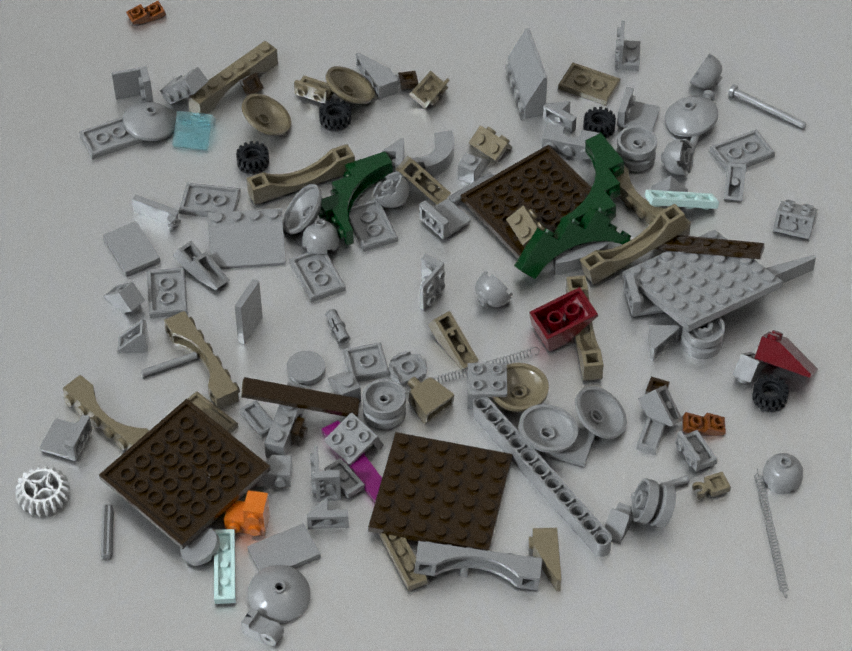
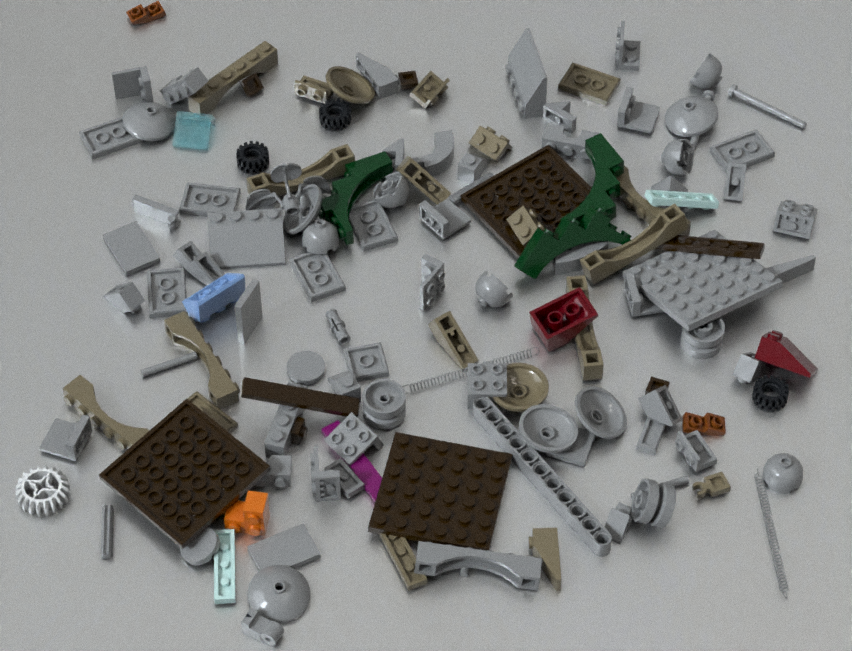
light grey slope [117,319,149,353] -> none
light grey tile [239,400,273,439] -> none
dark tan dish [241,93,291,136] -> none
light grey slope [307,498,349,529] -> none
light grey tile [388,351,427,386] -> none
dark tan torso [407,377,454,425] -> none
black tyre [583,107,616,139] -> none
light grey wheel [616,126,657,172] -> none
light grey slope [648,325,680,361] -> none
none -> light blue slope [182,273,245,323]
none -> light grey plant [245,163,330,216]

